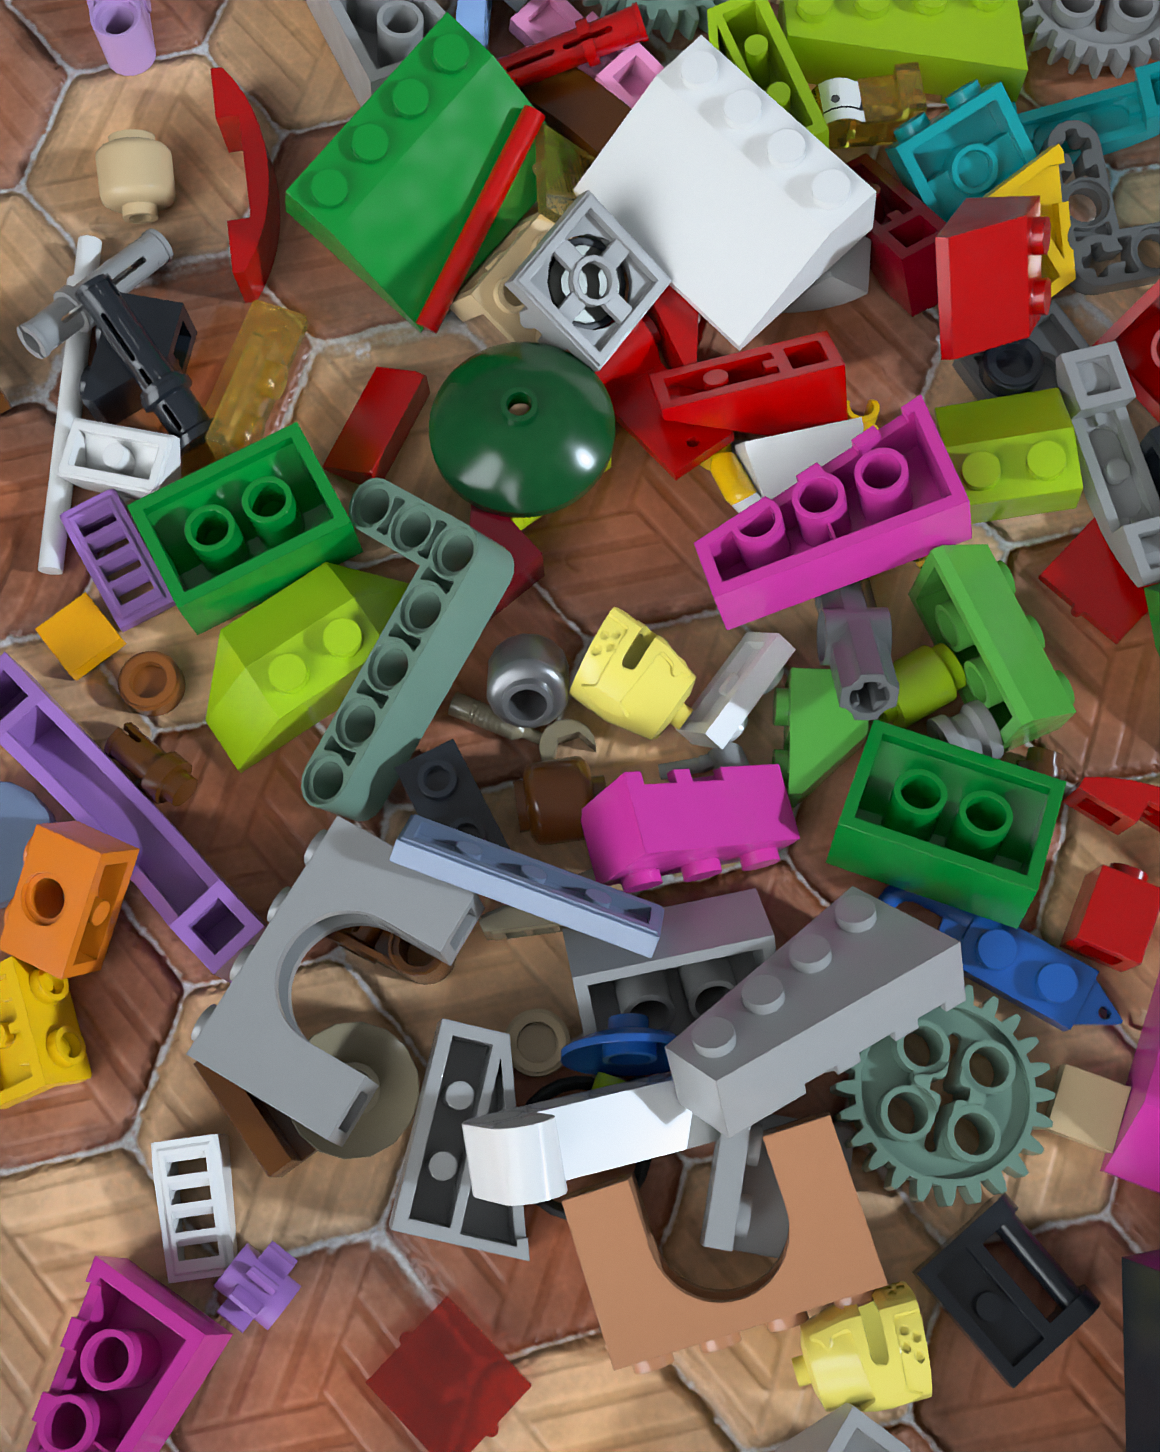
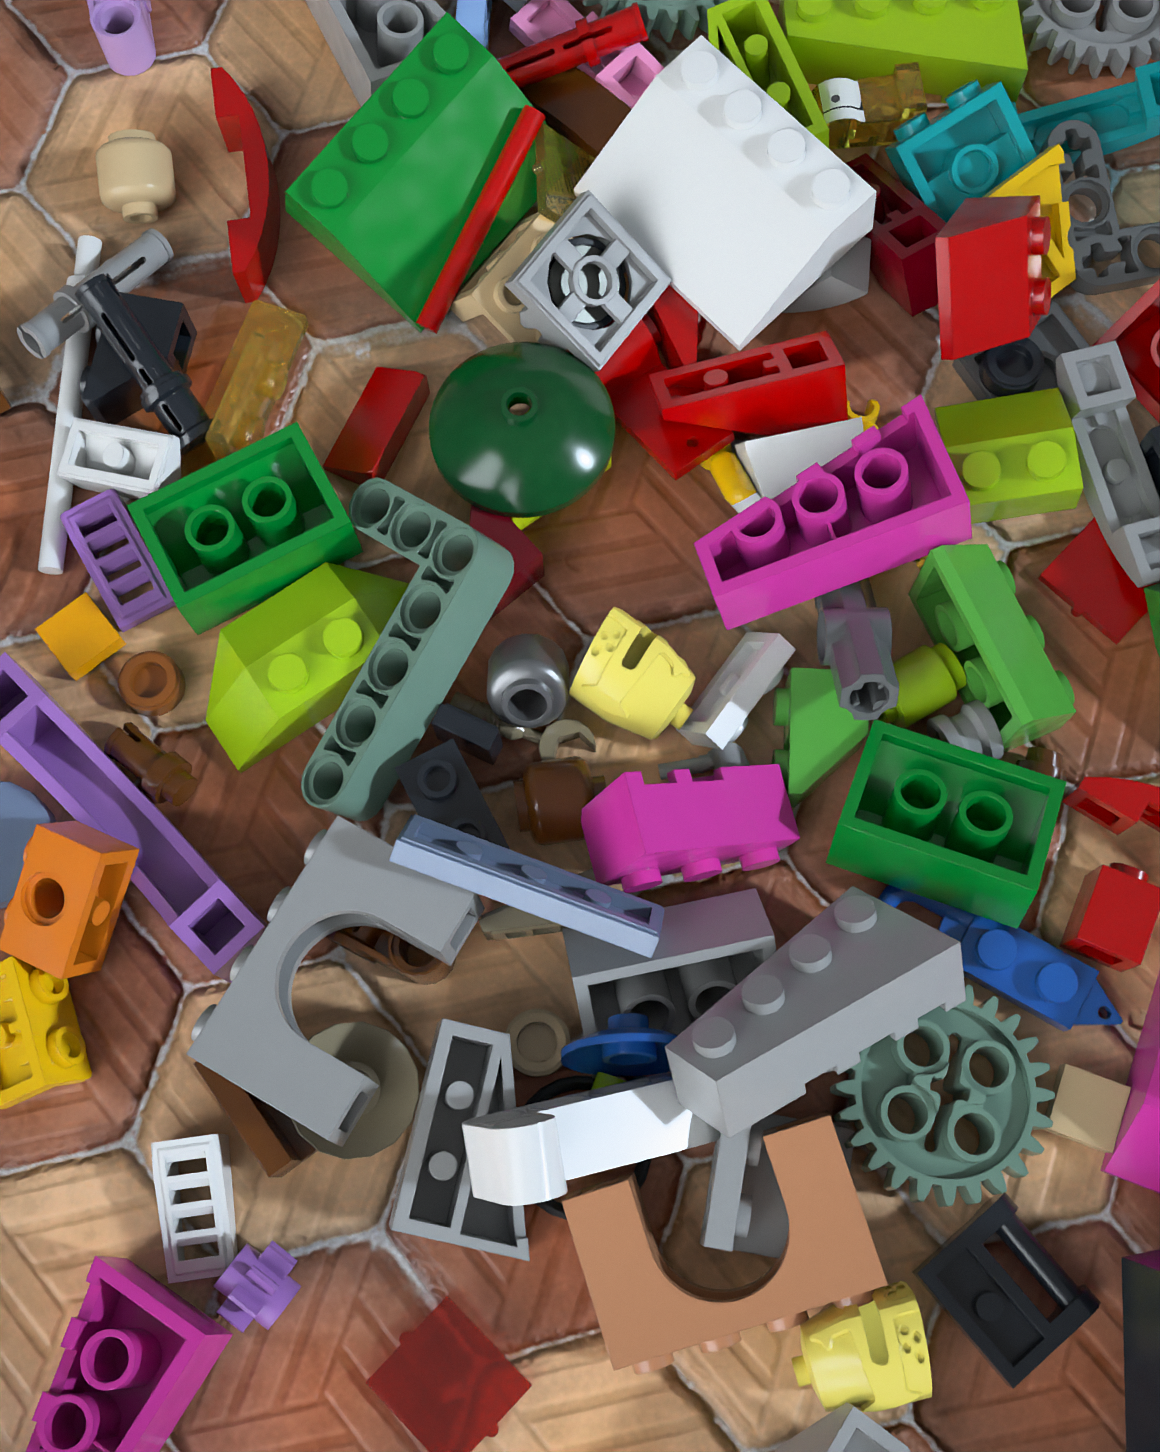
none -> black tile [431,703,503,765]

